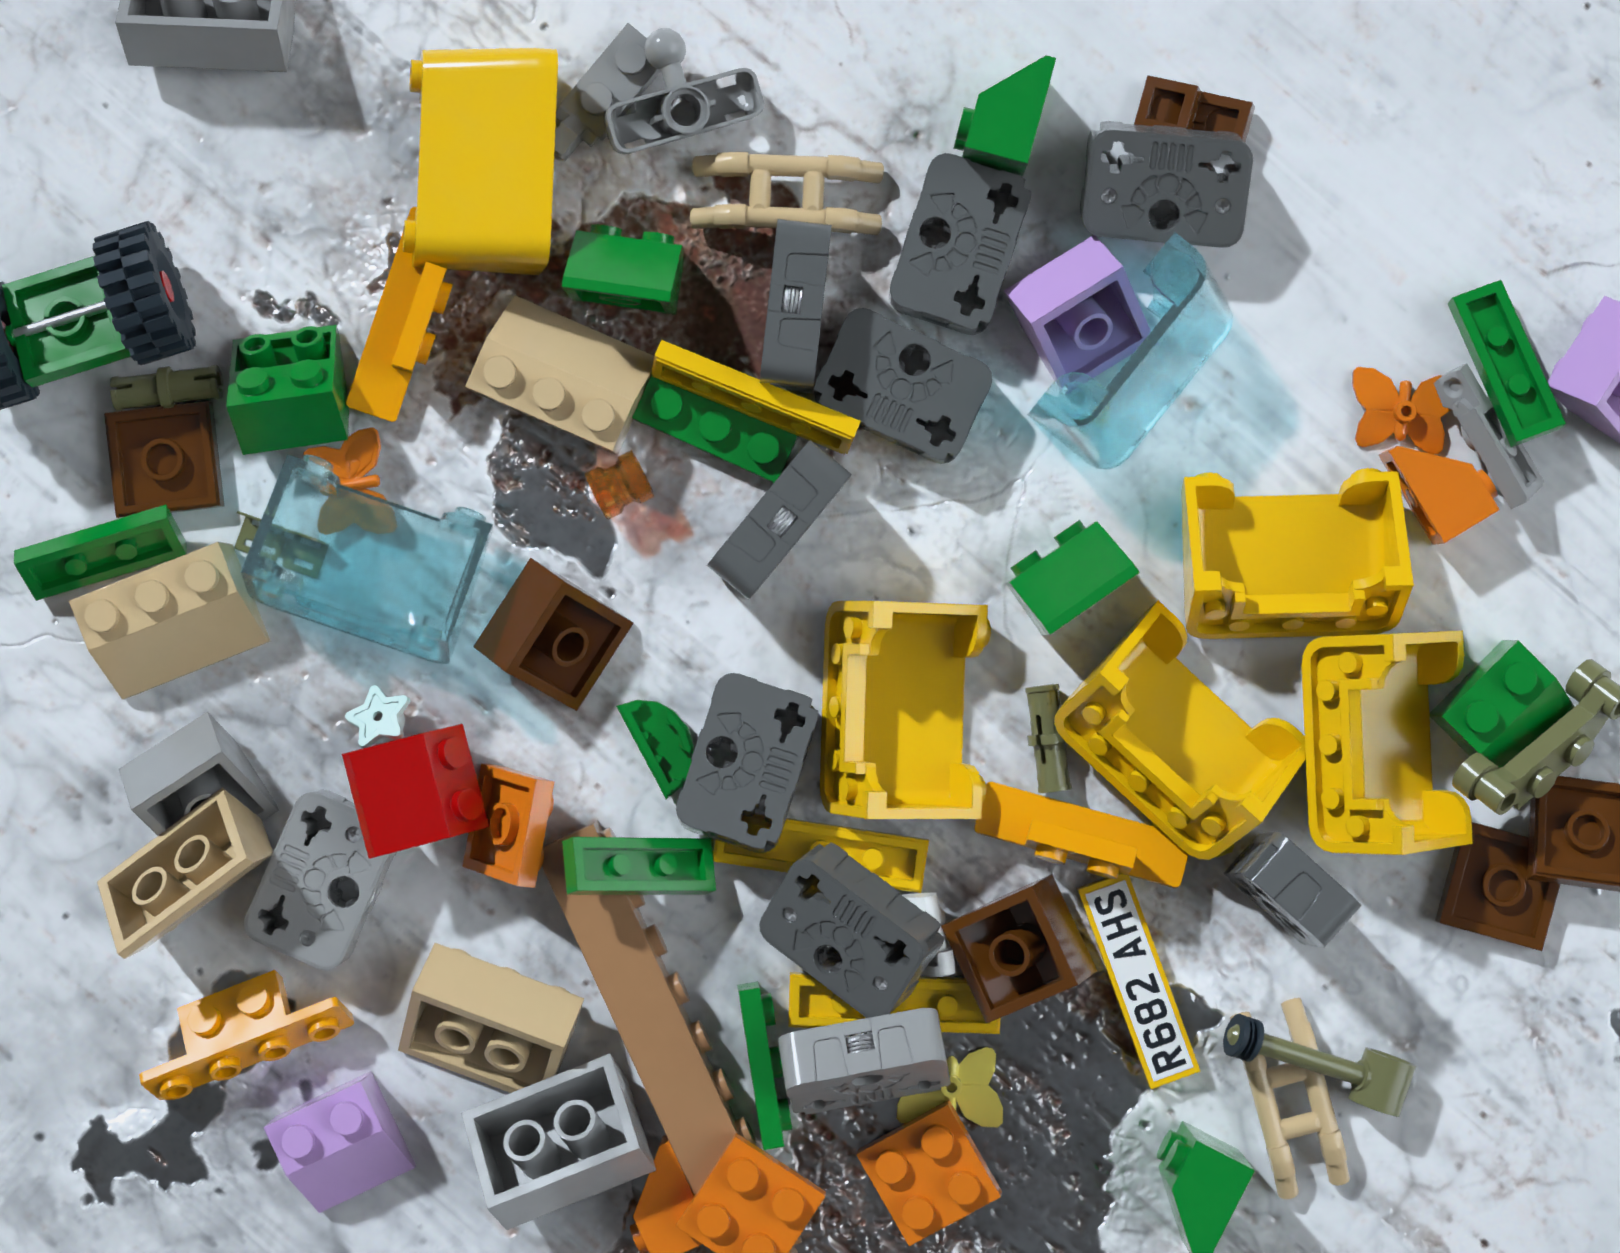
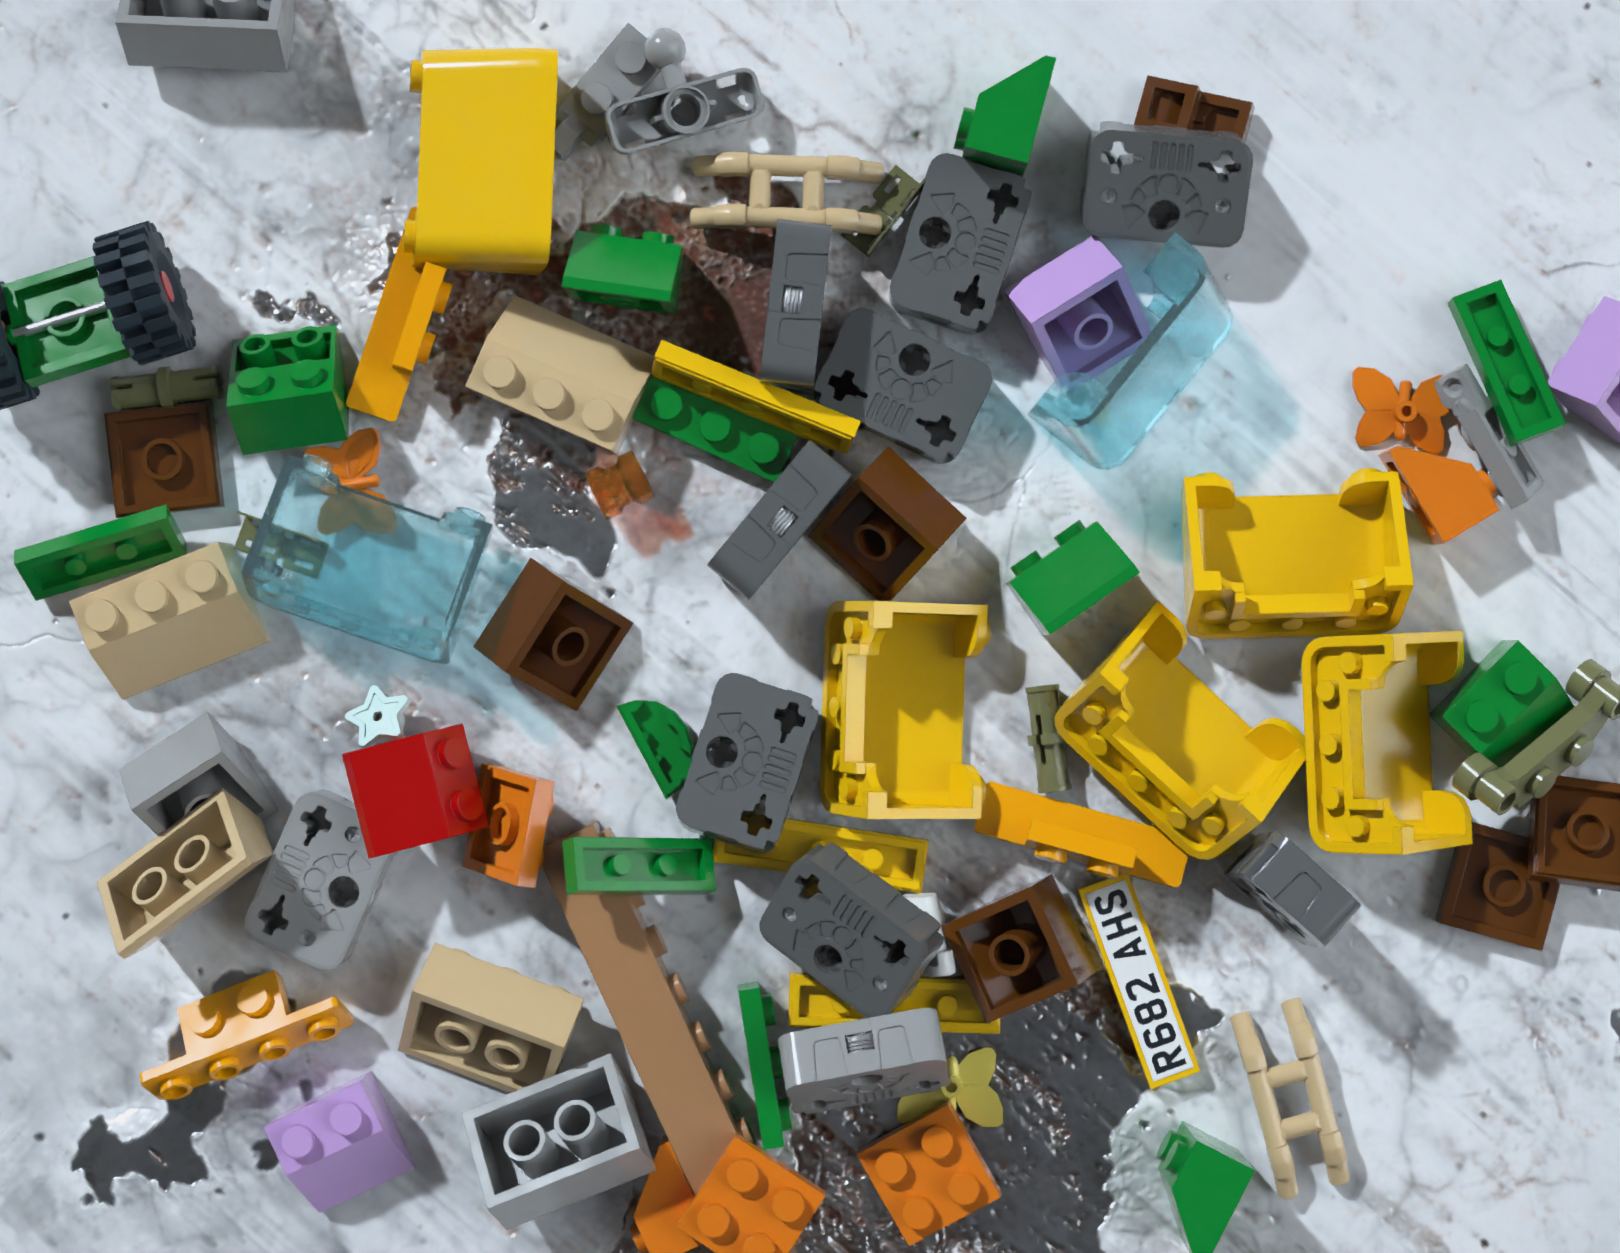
olive piece [1223,1014,1417,1117] -> none
none -> reddish brown slope [808,446,967,601]
none -> olive piece [840,165,925,257]

